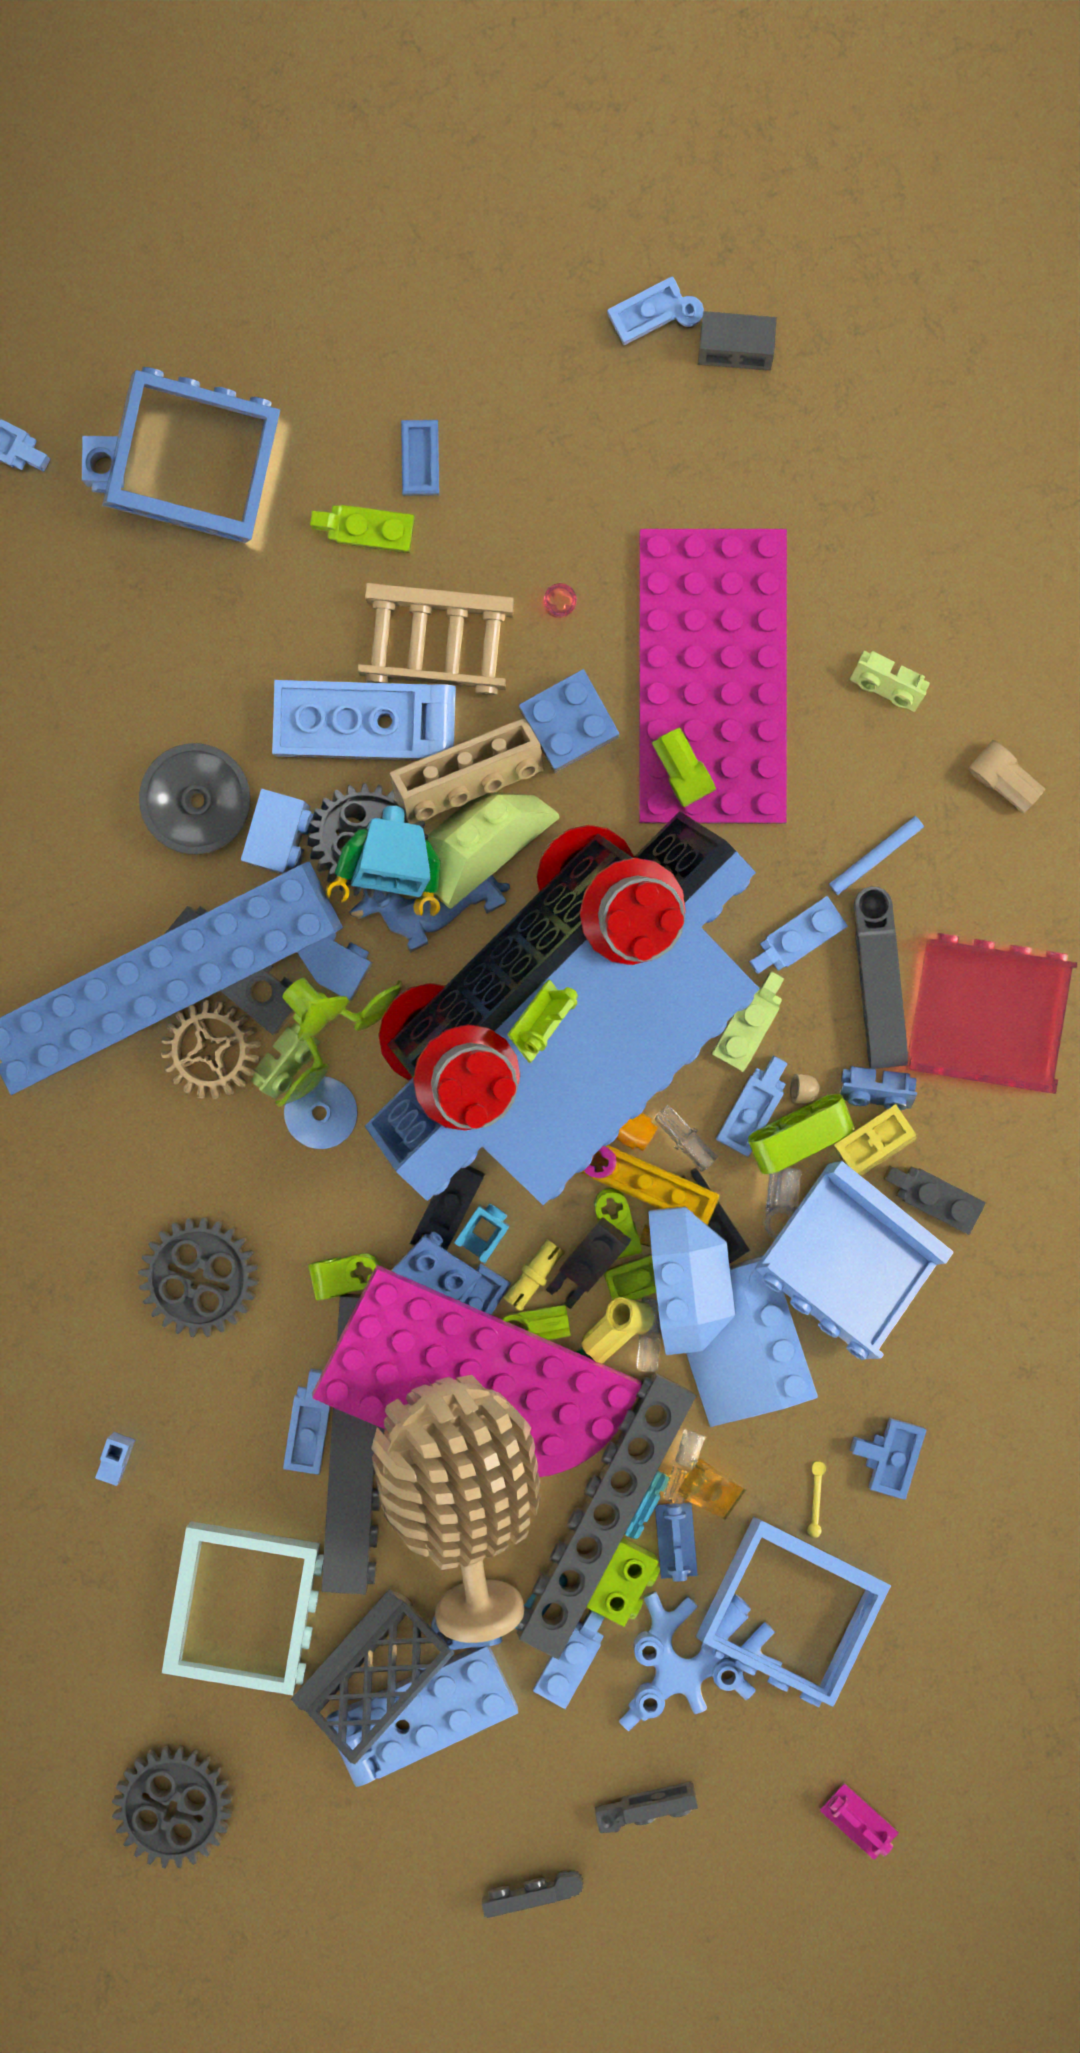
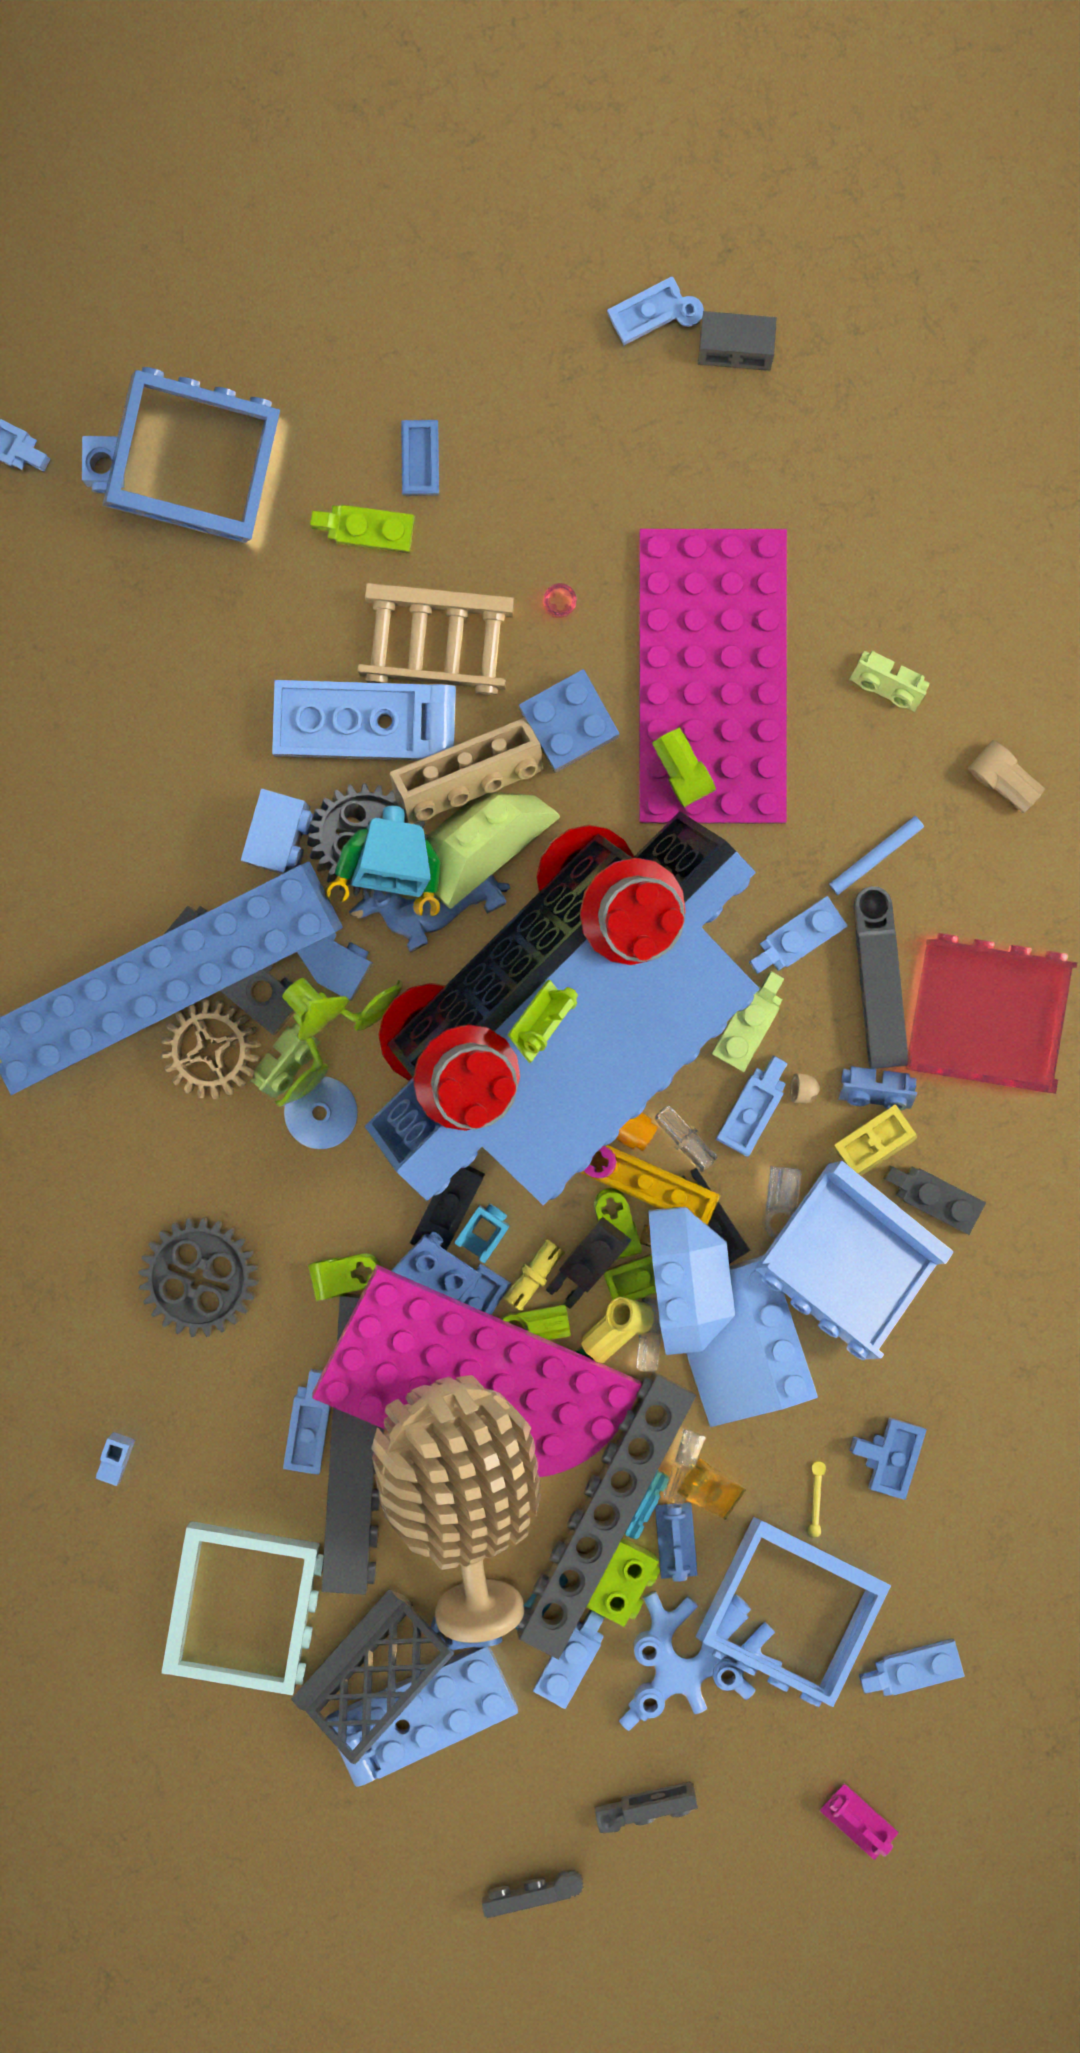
dark grey gear [112,1745,233,1868] -> none
dark grey dish [139,743,251,854] -> none
lime beam [747,1094,855,1174] -> none
none -> light blue hinge [859,1639,965,1696]

